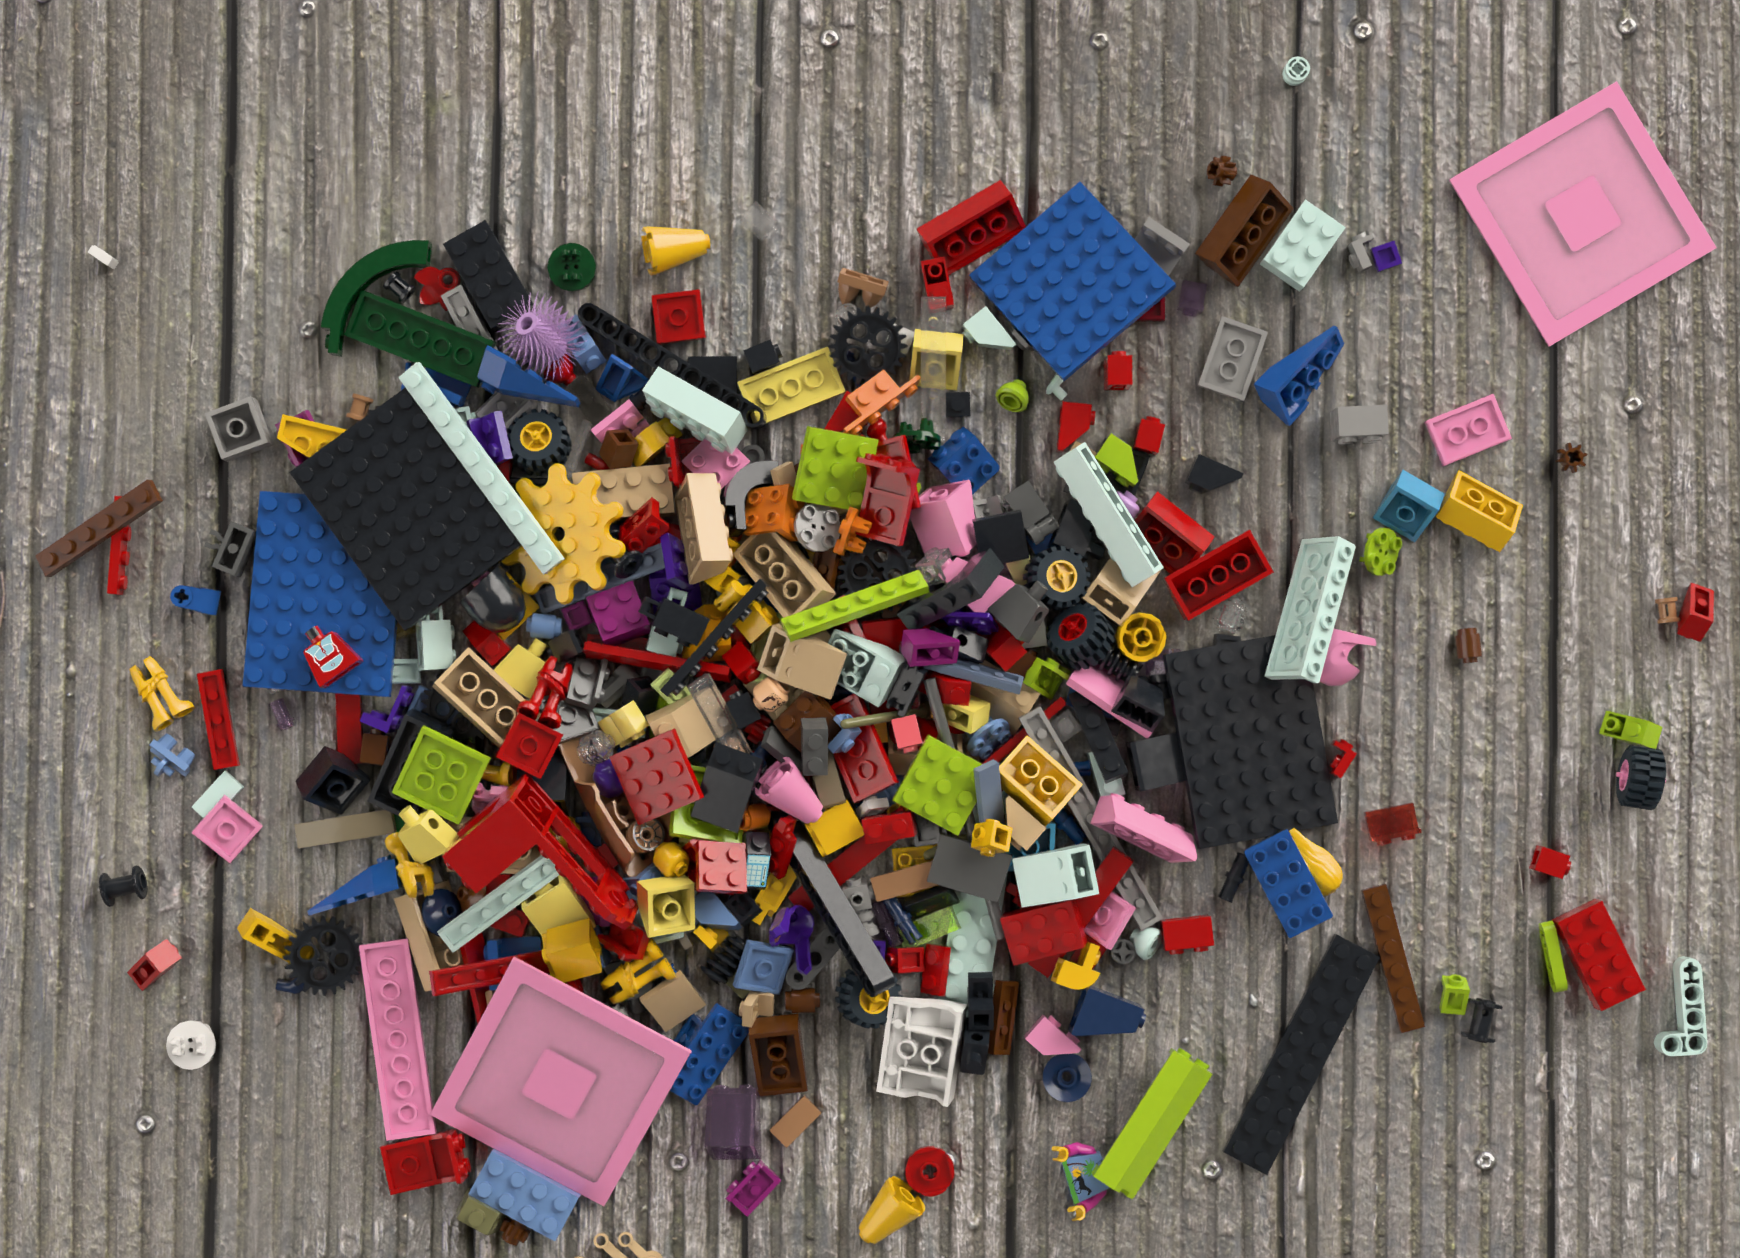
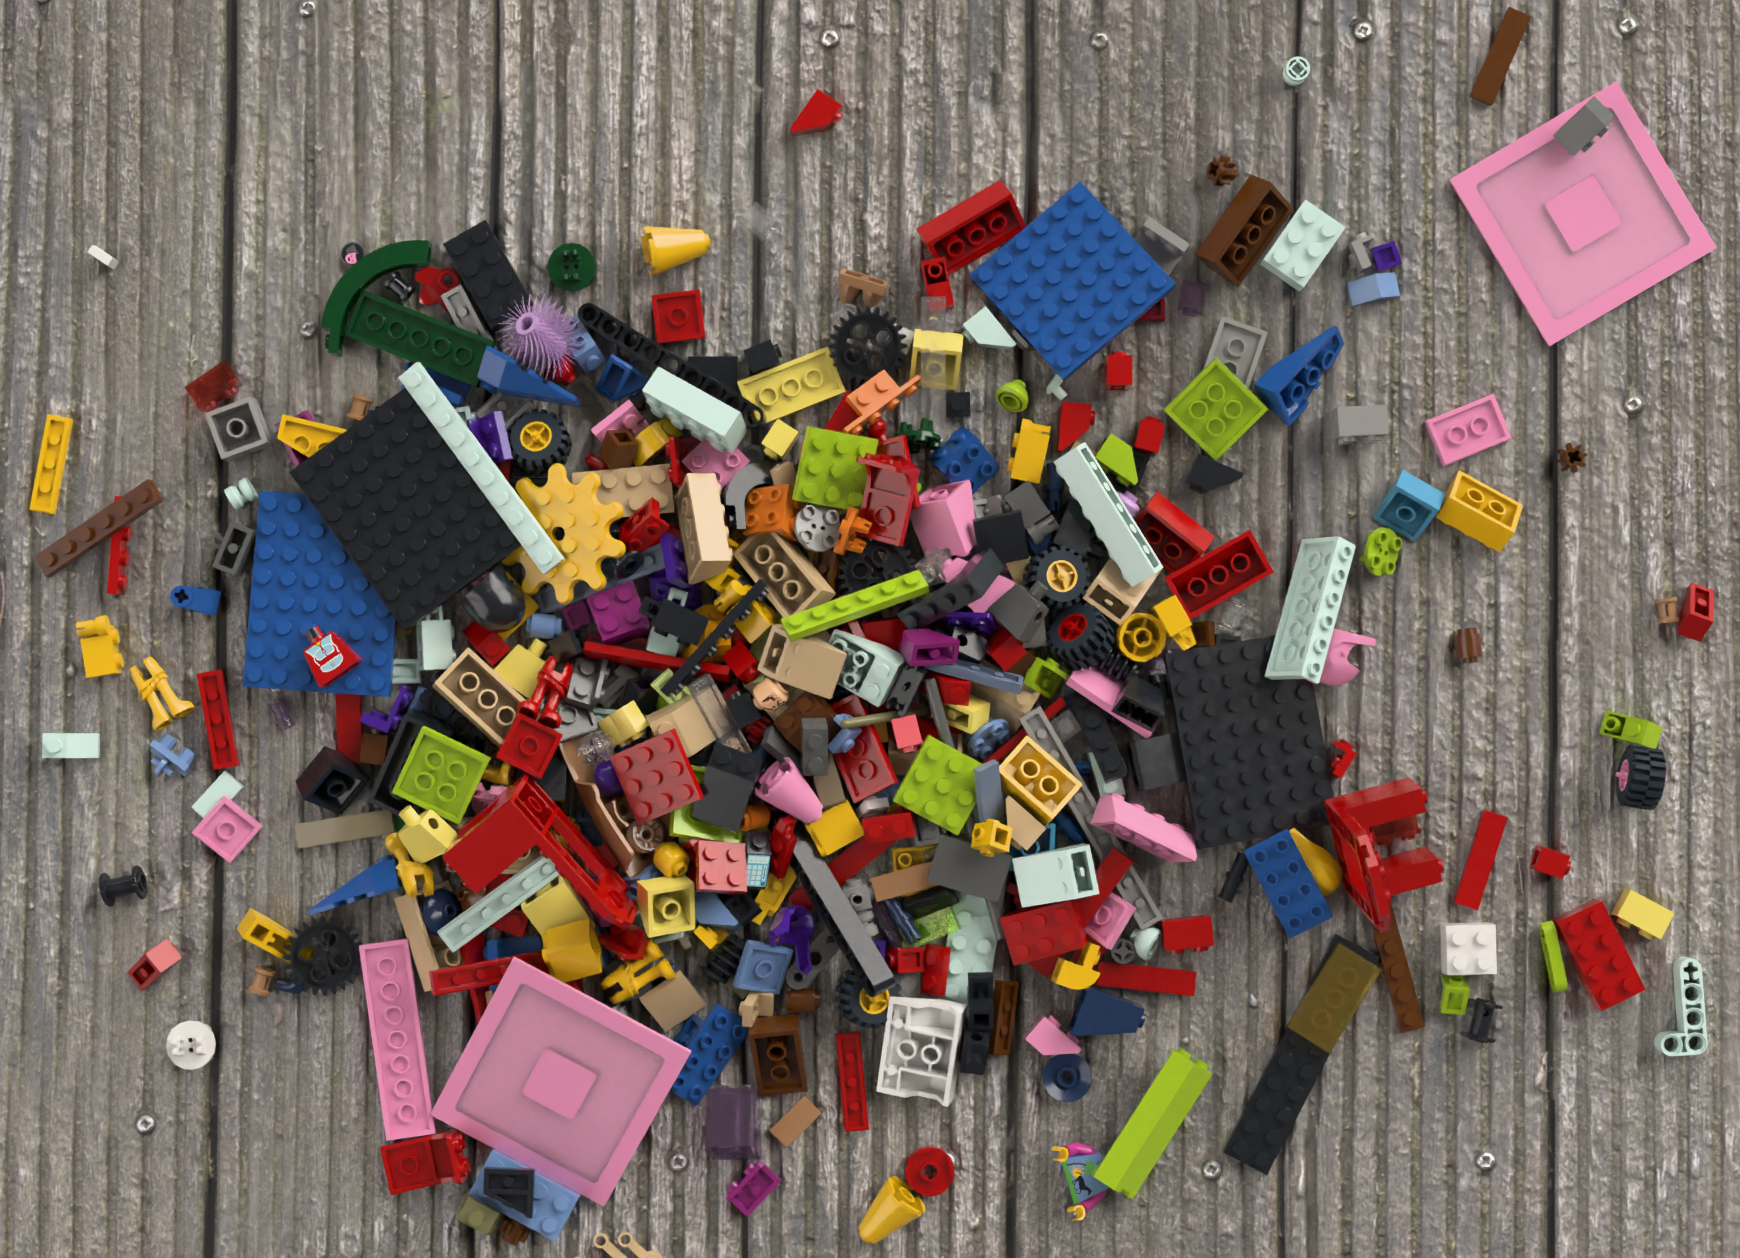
none -> yellow tile [29,414,73,515]
none -> light aqua slope [42,733,100,758]
none -> yellow hinge [76,615,124,678]
none -> clear red bracket [184,360,243,412]
none -> light aqua wheel [224,477,258,510]
none -> medium nougat bush [248,966,276,996]
none -> tile [341,242,366,267]
none -> black wing [483,1167,535,1219]
none -> light yellow brick [761,419,799,461]
none -> red slope [790,89,843,136]
none -> red tile [835,1031,869,1132]
none -> yellow hinge [1007,418,1051,484]
none -> dark blue pin [1044,462,1064,513]
none -> red tile [1096,960,1197,996]
none -> yellow hinge [1149,595,1196,651]
none -> lime plate [1164,357,1268,461]
none -> reddish brown plate [1190,621,1215,647]
none -> clear yellow tile [1287,943,1381,1054]
none -> red bracket [1324,777,1444,933]
none -> medium blue slope [1347,272,1400,307]
none -> white brick [1440,922,1497,975]
none -> red tile [1453,809,1508,910]
none -> reddish brown tile [1469,7,1531,106]
none -> dark grey brick [1553,96,1615,156]
none -> light yellow brick [1611,888,1675,940]

